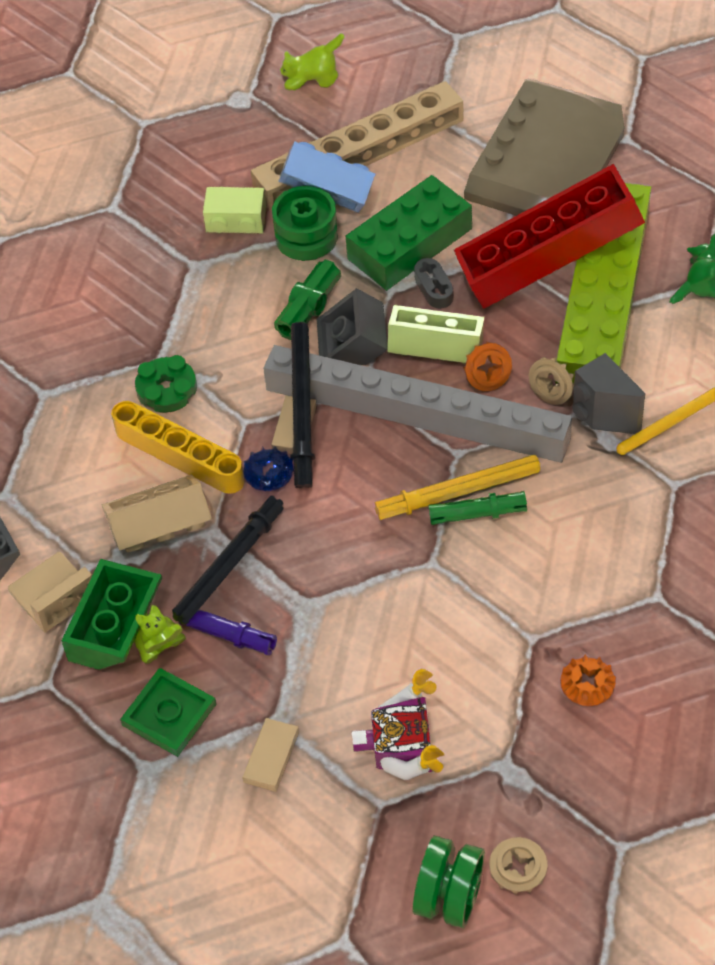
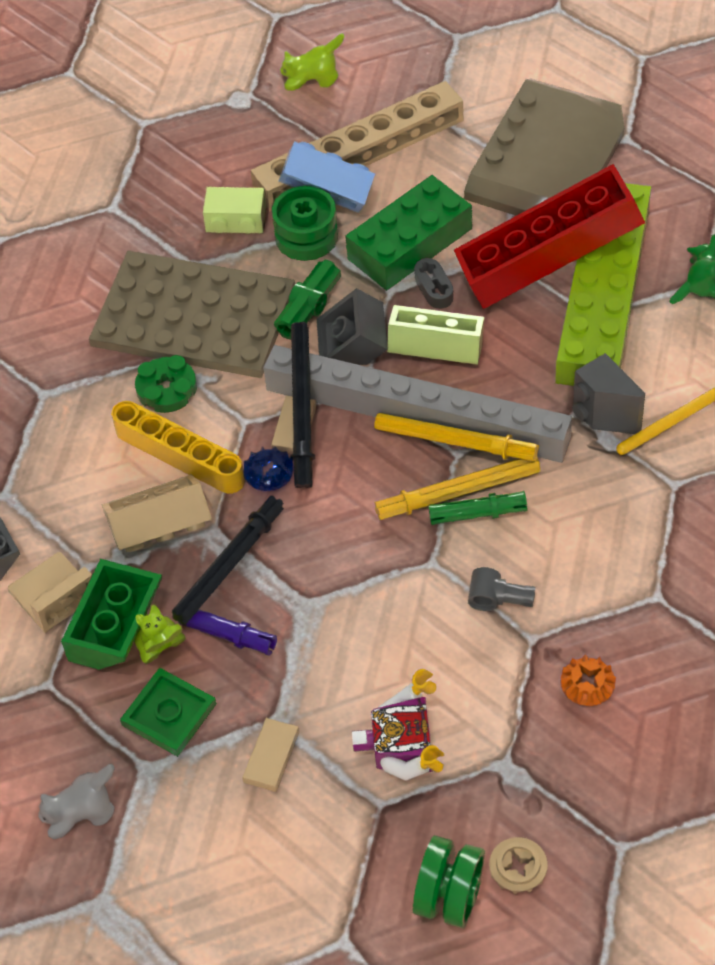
orange gear [463,341,512,391] -> none
tan gear [529,357,574,405] -> none
none -> light grey animal [38,764,115,839]
none -> dark tan plate [89,250,295,378]
none -> yellow axle [374,413,539,461]
none -> dark grey pin [468,567,536,611]

